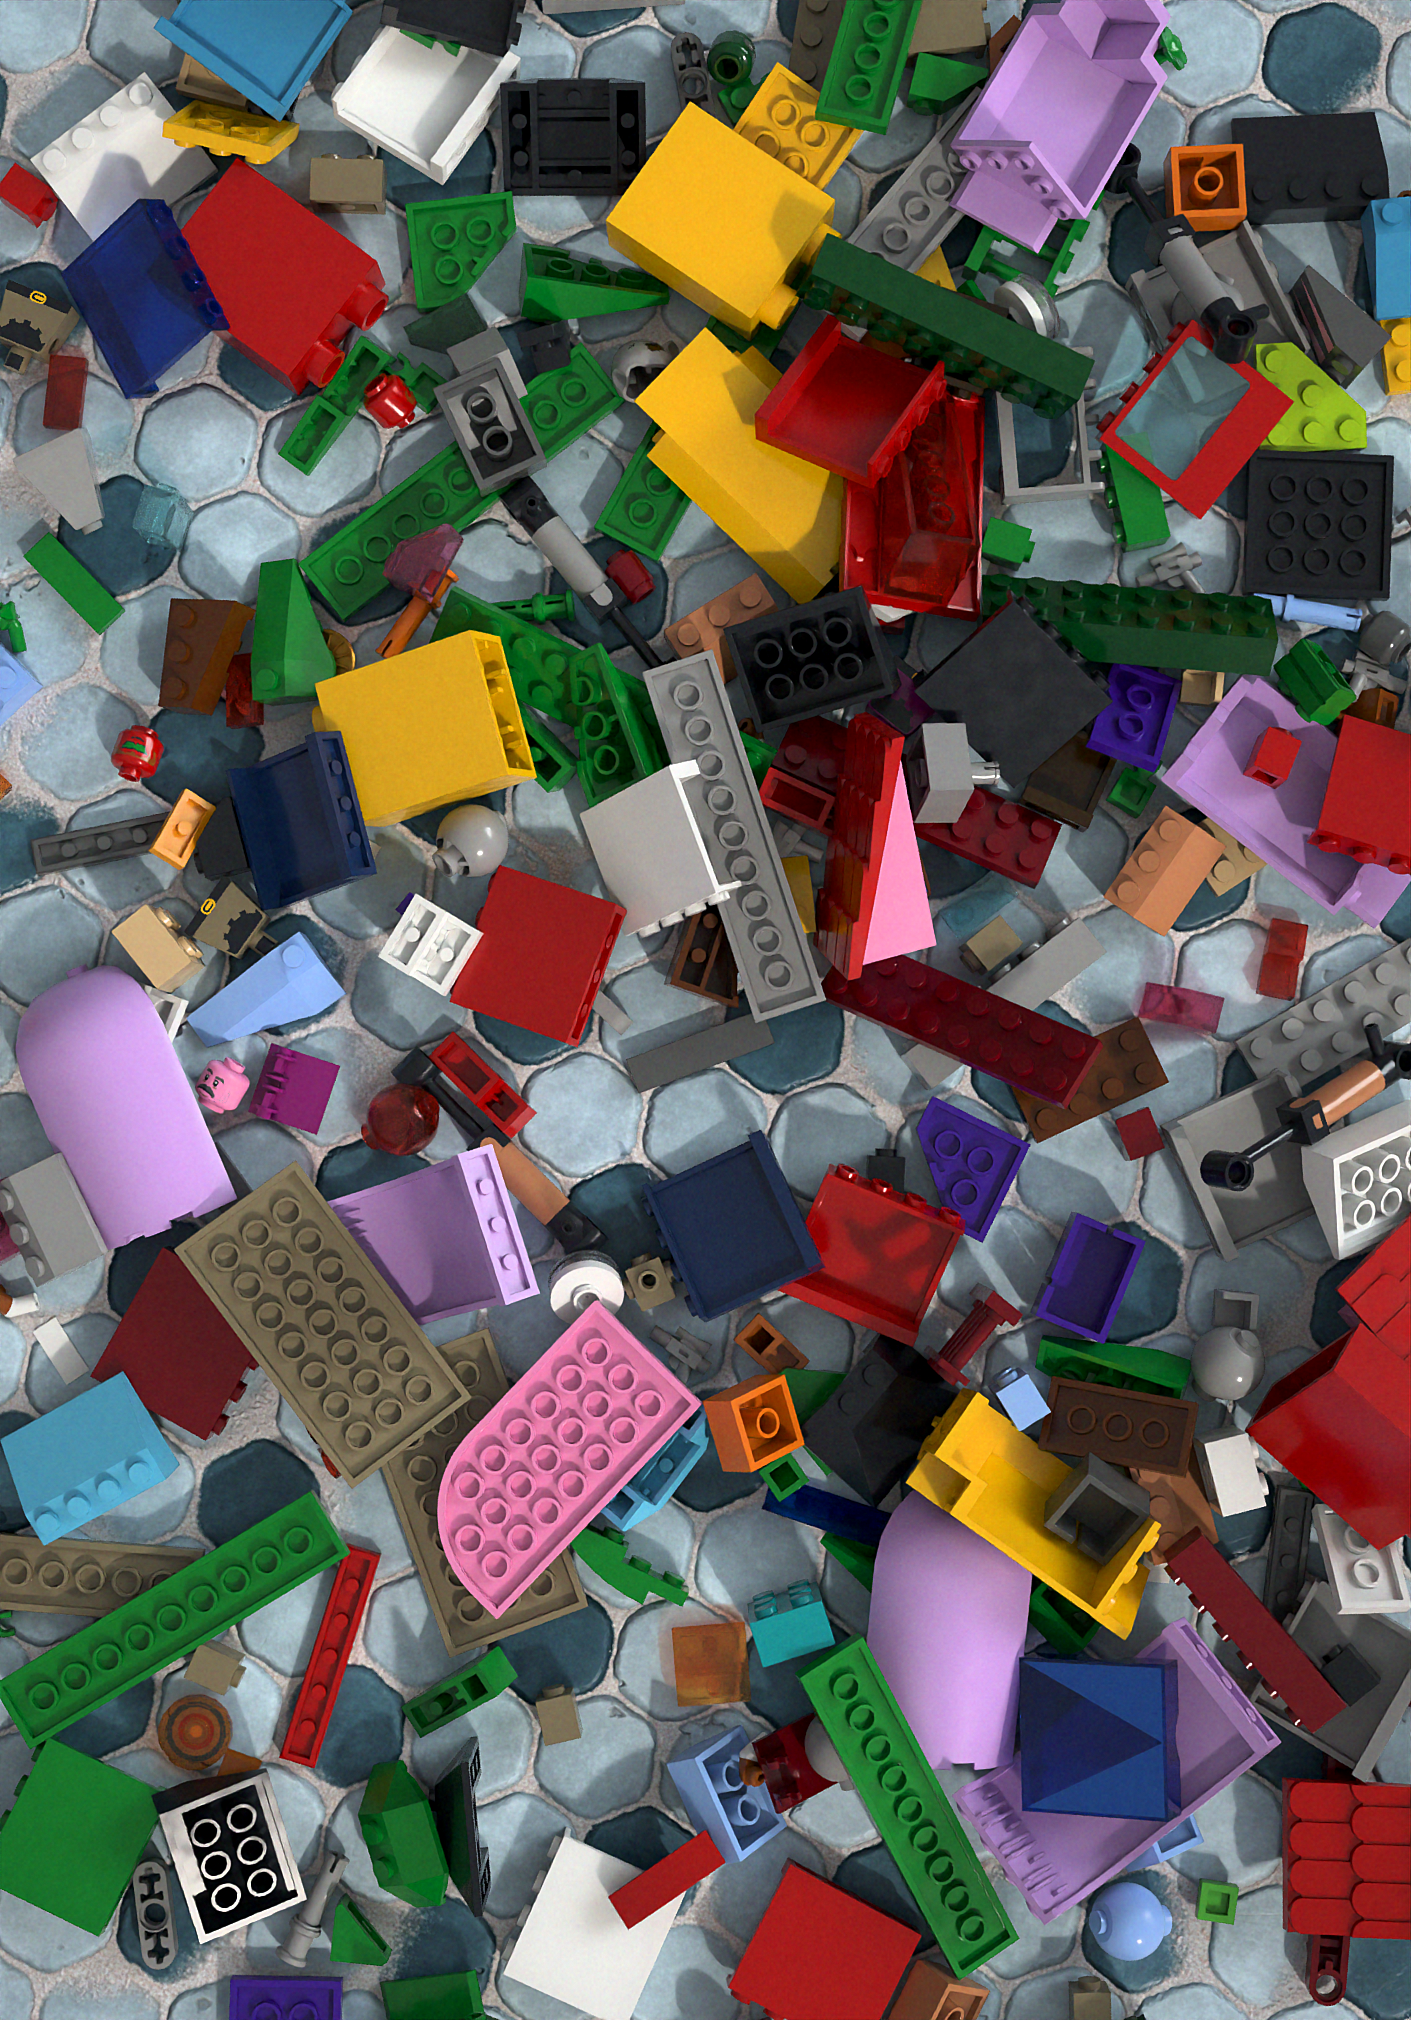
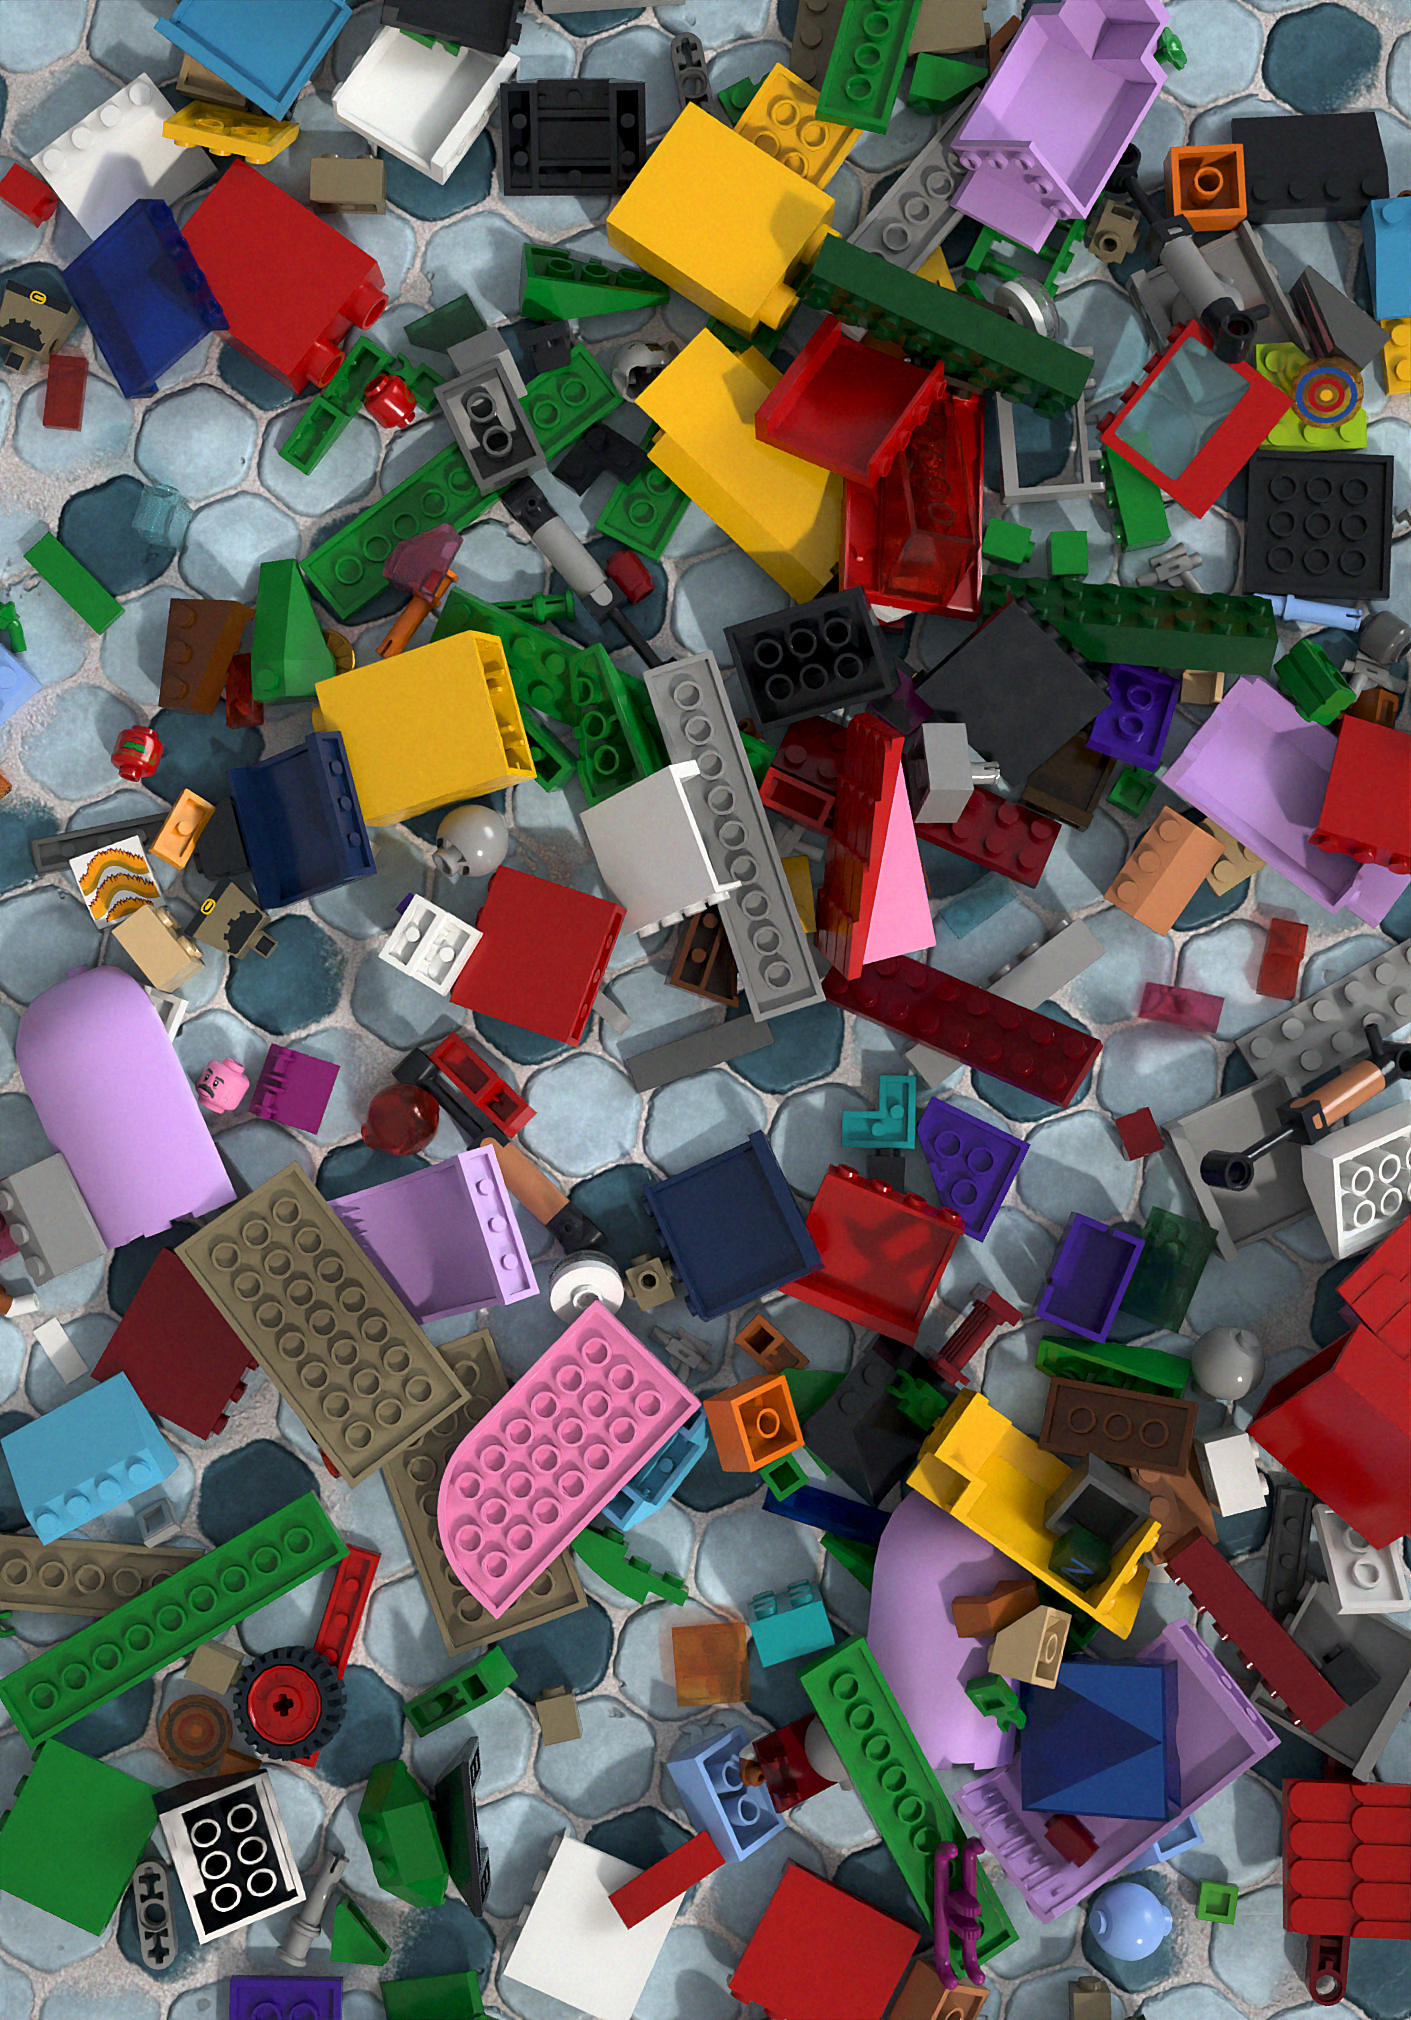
light grey slope [12,428,105,535] -> none
light blue wedge [186,932,347,1048] -> none
green plate [405,191,517,313] -> none
nougat slope [664,573,779,685] -> none
dark green head [707,30,756,86] -> none
dark tan brick [959,915,1023,976] -> none
light blue brick [988,1366,1051,1432] -> none
reddish brown plate [1008,1017,1169,1144] -> none
light grey panel [1211,1289,1260,1331] -> none
red brick [1243,726,1302,789] -> none
none -> slope [69,835,168,930]
none -> light grey tile [135,1497,181,1549]
none -> wheel [233,1645,347,1761]
none -> black plate [551,420,650,497]
none -> teal plate [841,1075,916,1149]
none -> green plate [885,1368,948,1431]
none -> magenta piece [934,1836,986,1990]
none -> dark orange slope [951,1580,1041,1638]
none -> green plate [964,1674,1027,1733]
none -> tan slope [987,1605,1072,1689]
none -> dark red brick [1044,1810,1100,1868]
none -> green brick [1046,531,1089,582]
none -> clear green brick [1048,1523,1112,1593]
none -> dark tan brick [1086,198,1141,264]
none -> clear green plate [1118,1206,1219,1334]
none -> clear orange tile [1289,356,1364,429]

